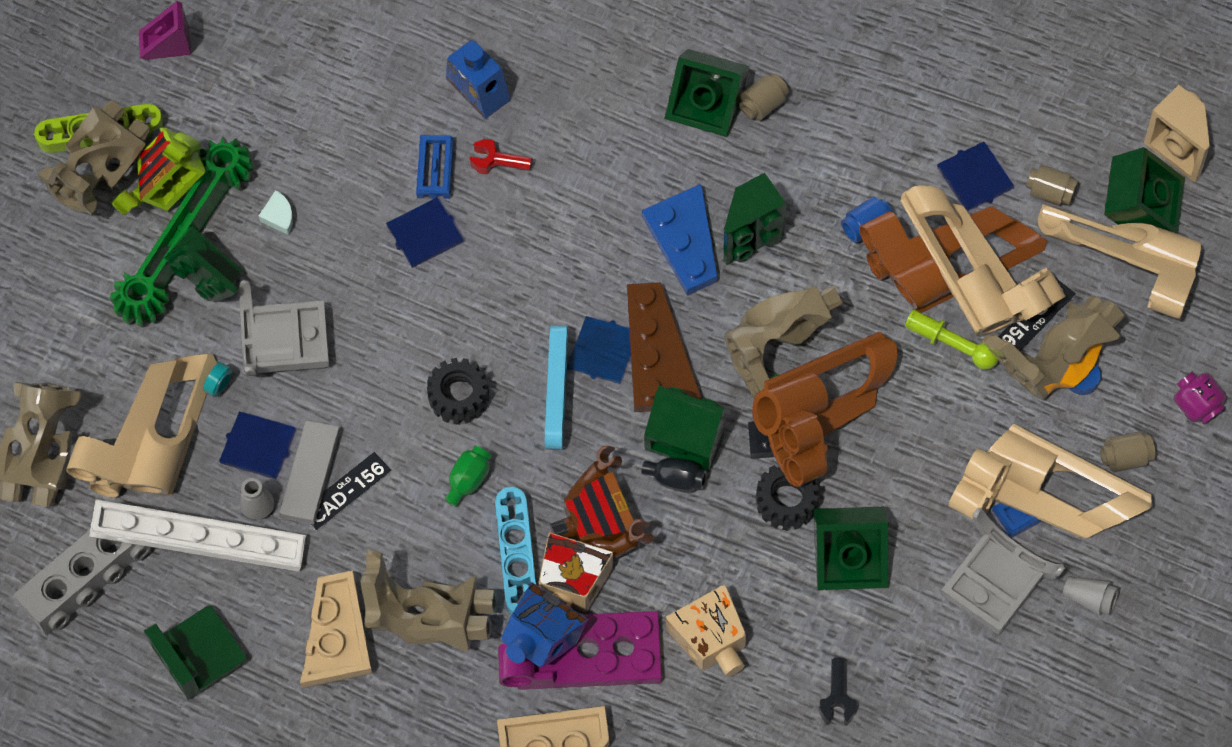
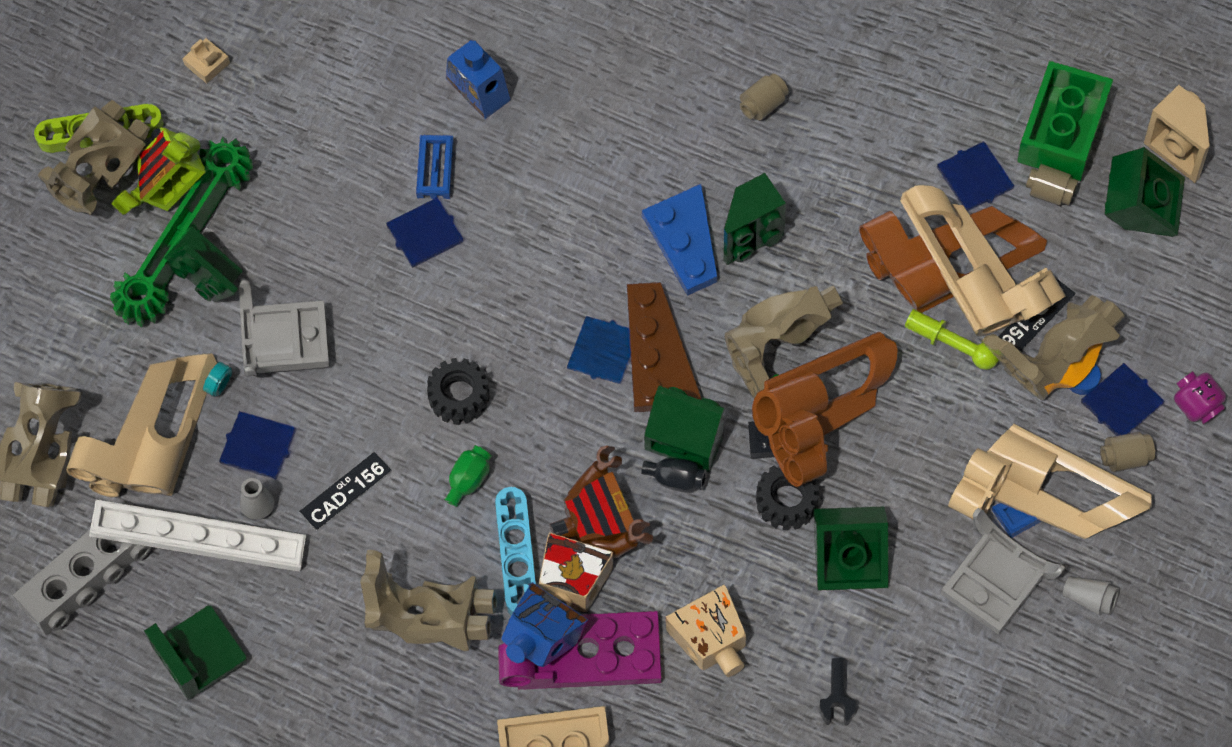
magenta slope [139,1,191,60] -> none
light aqua tile [259,190,293,235] -> none
light grey tile [279,420,340,525] -> none
tan wing [300,570,372,688] -> none
red bar [470,139,533,175] -> none
medium azure beam [545,325,568,450] -> none
dark green slope [664,49,750,137] -> none
blue brick [841,196,892,243] -> none
tan panel [1038,204,1201,319] -> none
none -> tan tile [183,38,230,84]
none -> green brick [1017,61,1113,181]
none -> clear blue piece [1081,363,1165,436]

